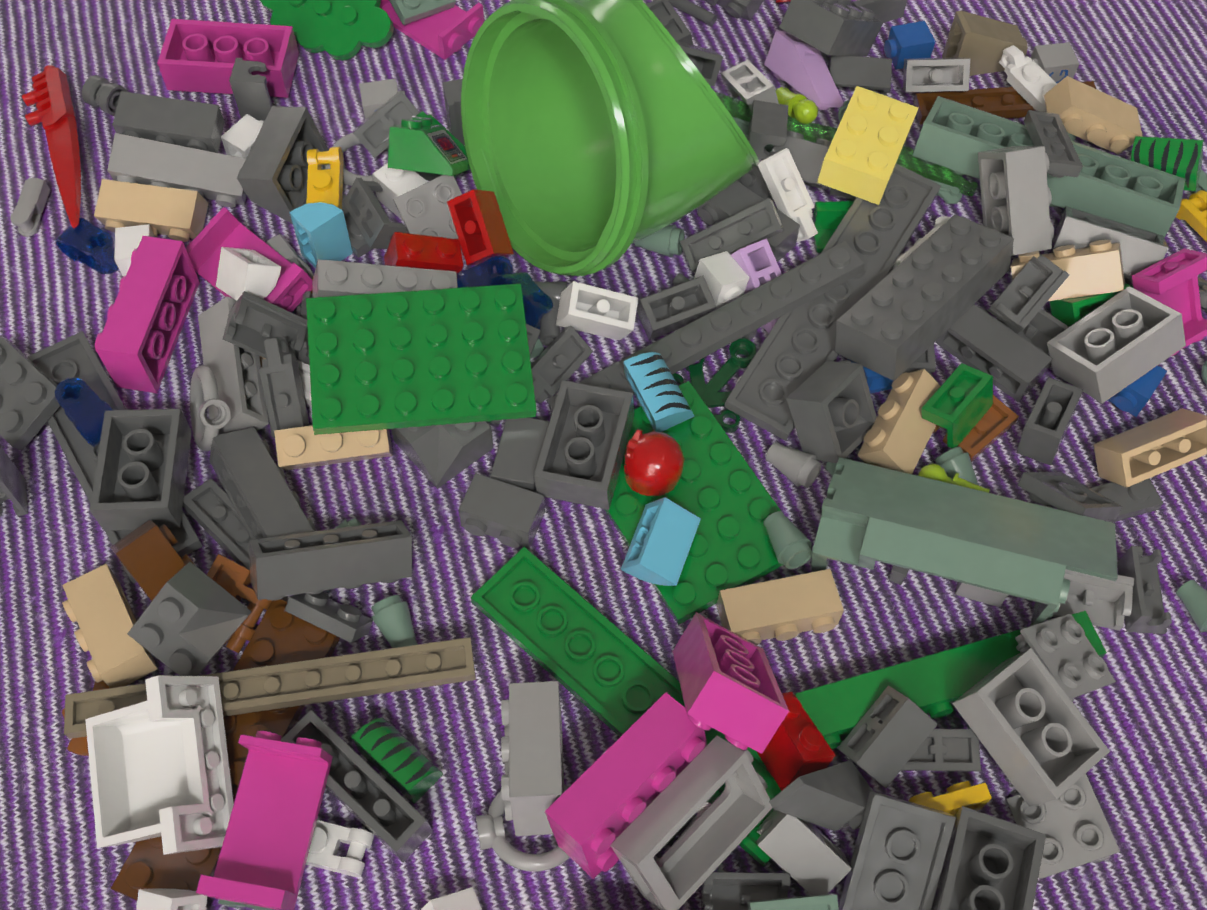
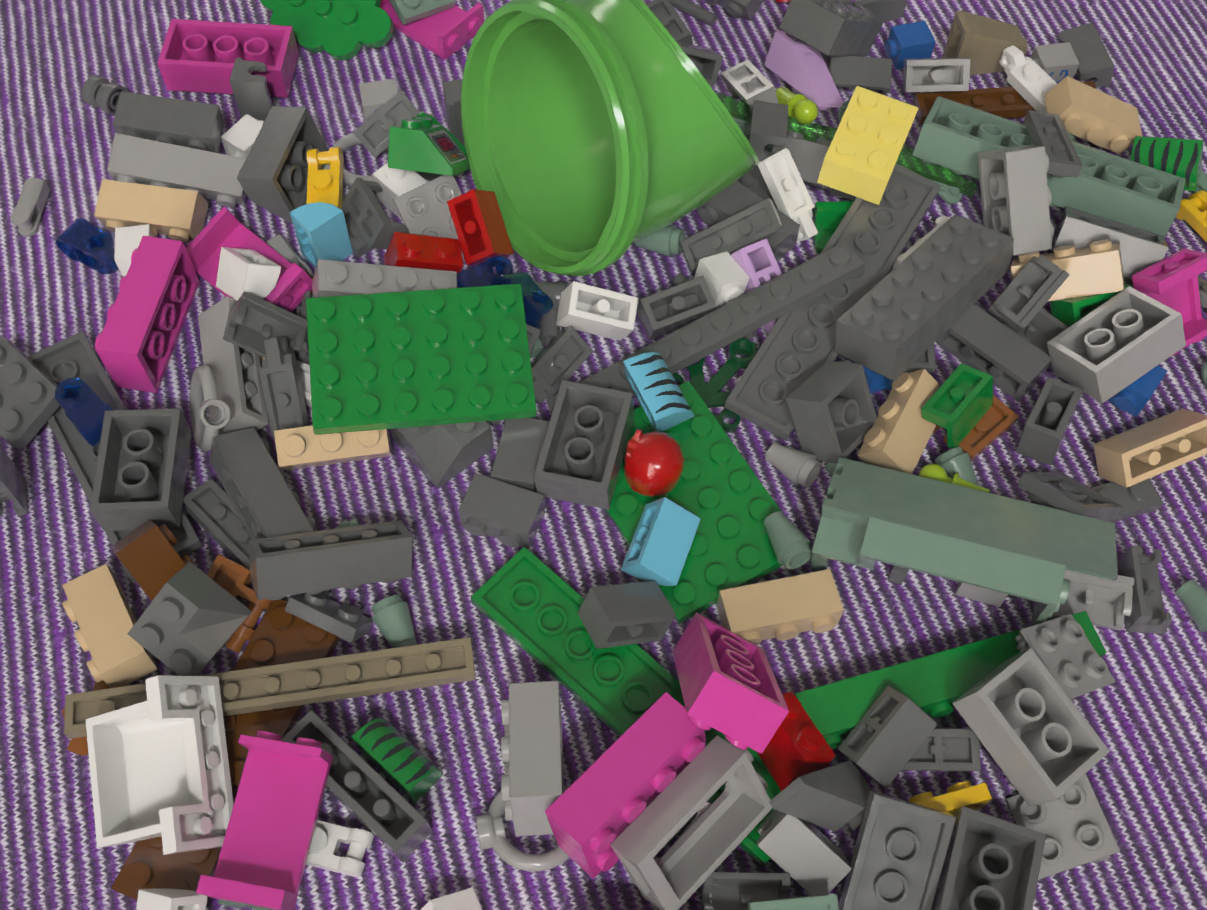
red piece [22,65,81,229] -> none
none -> dark grey brick [578,581,676,649]
none -> dark grey hinge [1059,23,1114,88]

